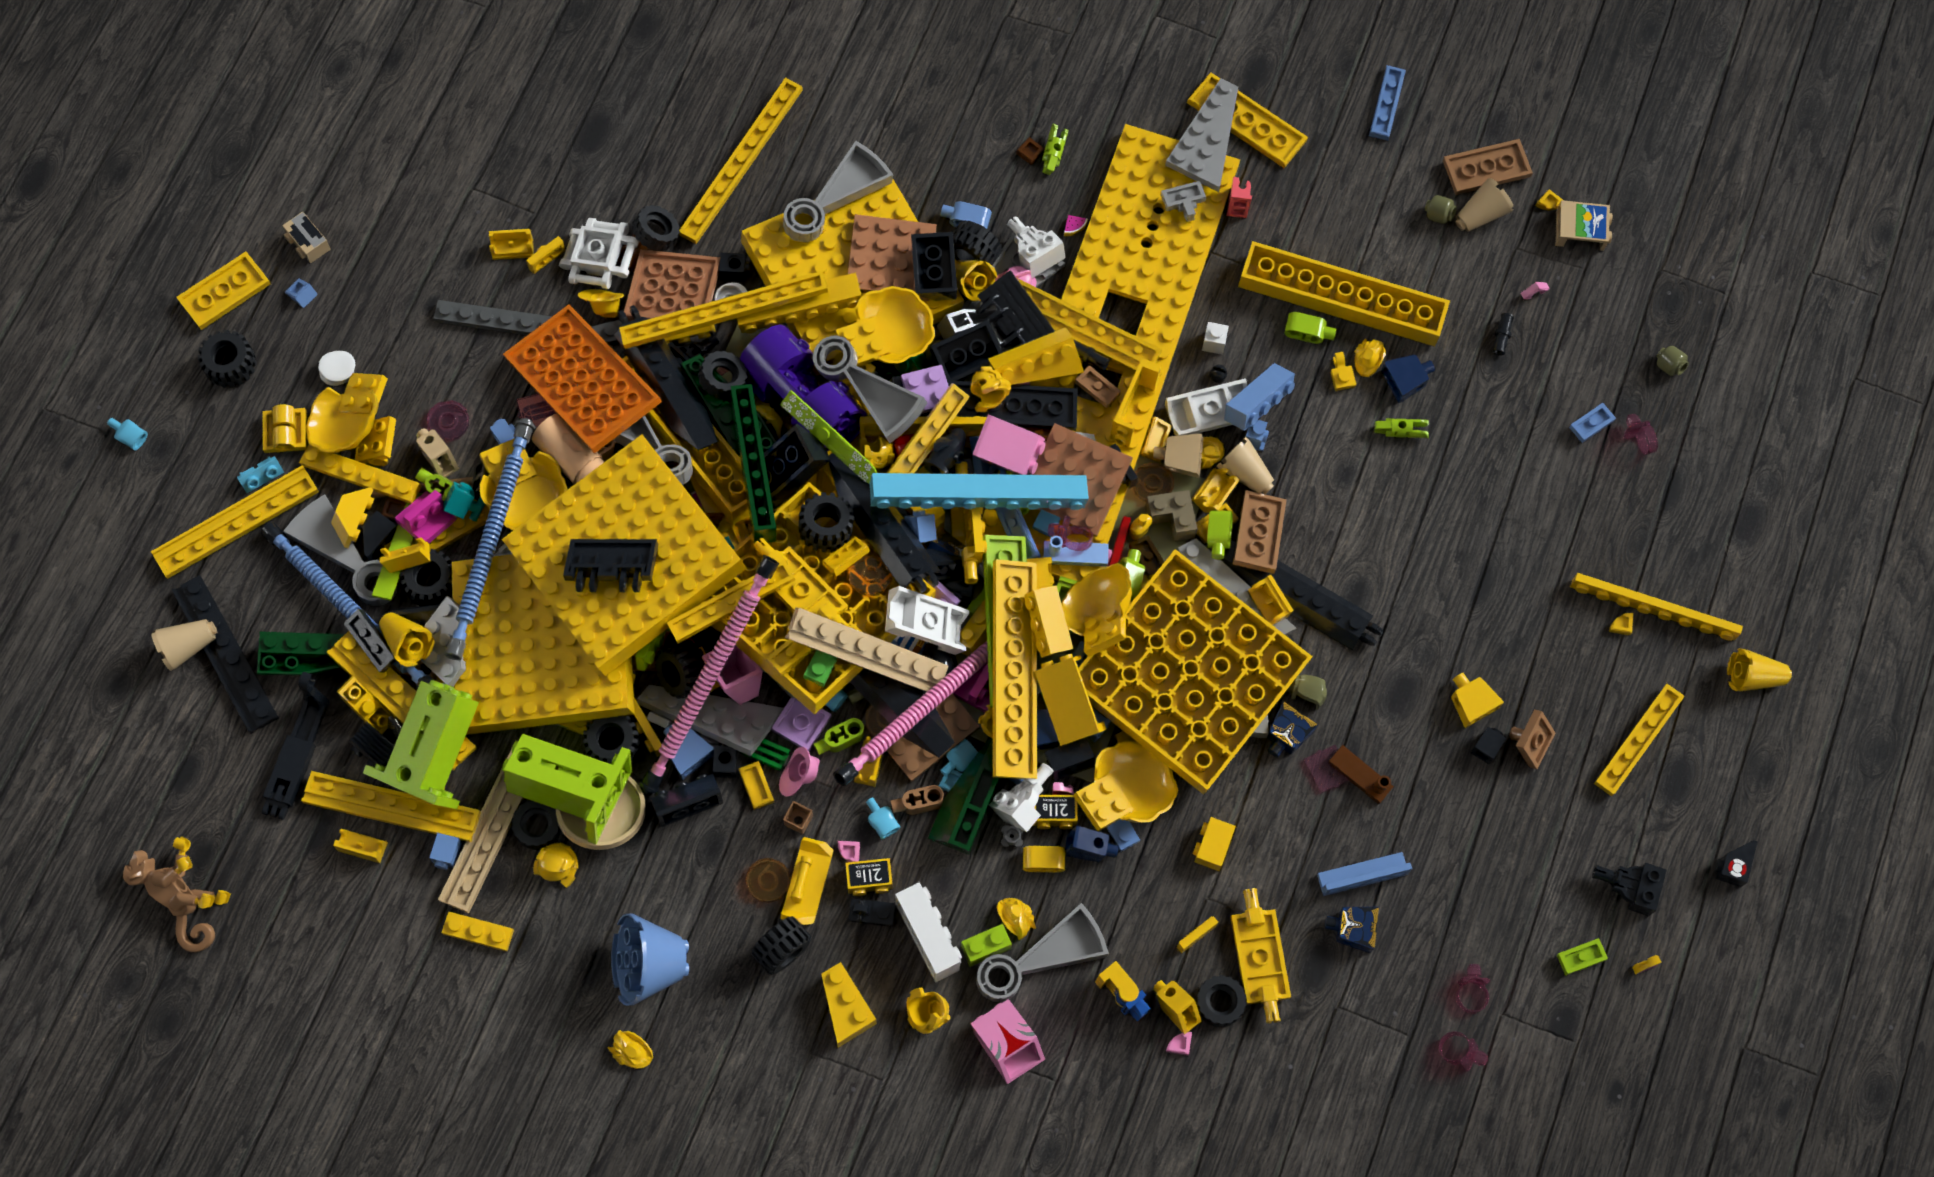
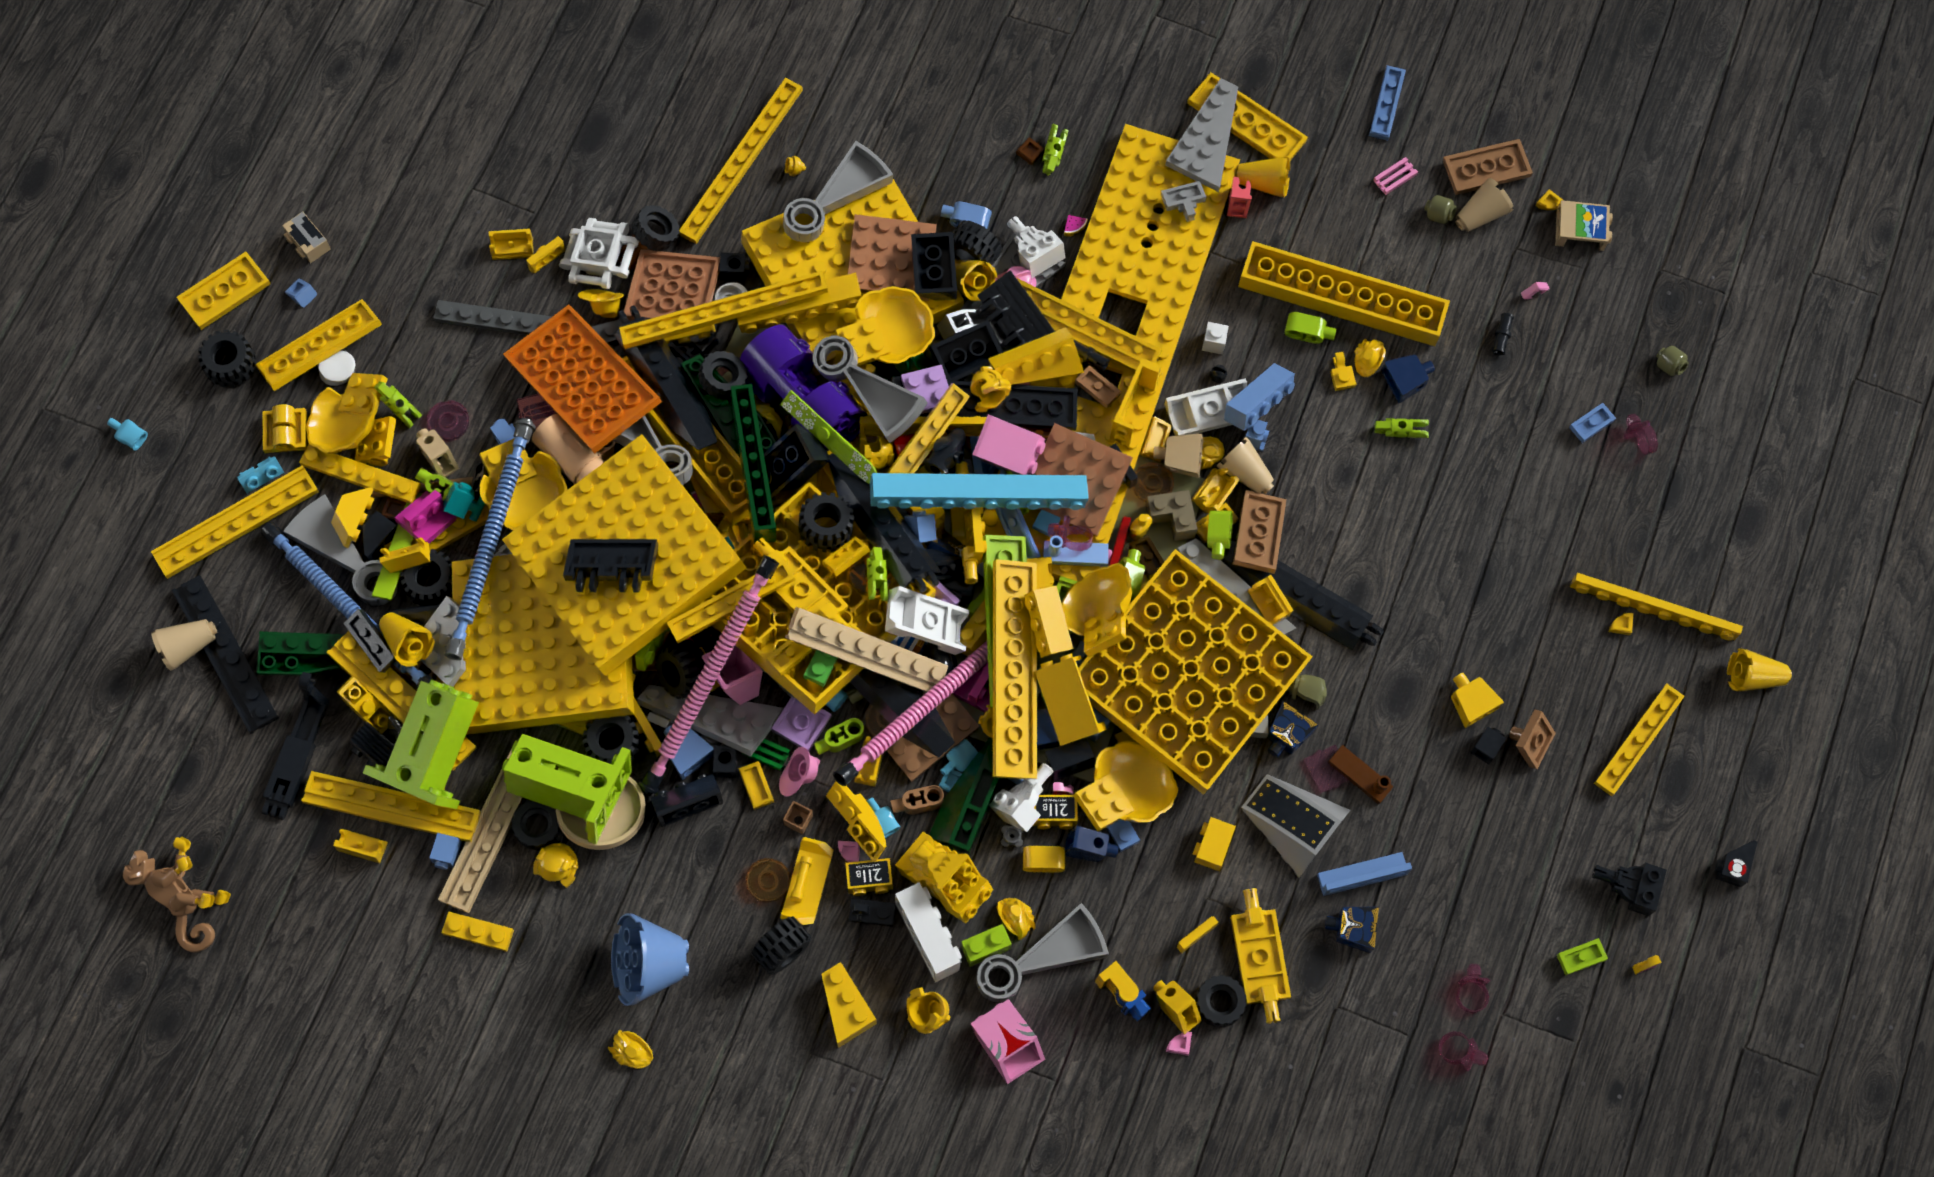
none -> yellow tile [255,299,382,391]
none -> lime hinge [374,381,422,429]
none -> yellow plate [785,156,806,176]
none -> yellow slope [826,781,887,862]
none -> lime hinge [866,547,888,601]
none -> yellow brick [895,832,993,924]
none -> yellow cone [1235,157,1290,197]
none -> wedge [1241,774,1350,878]
none -> bright pink tile [1373,157,1418,195]

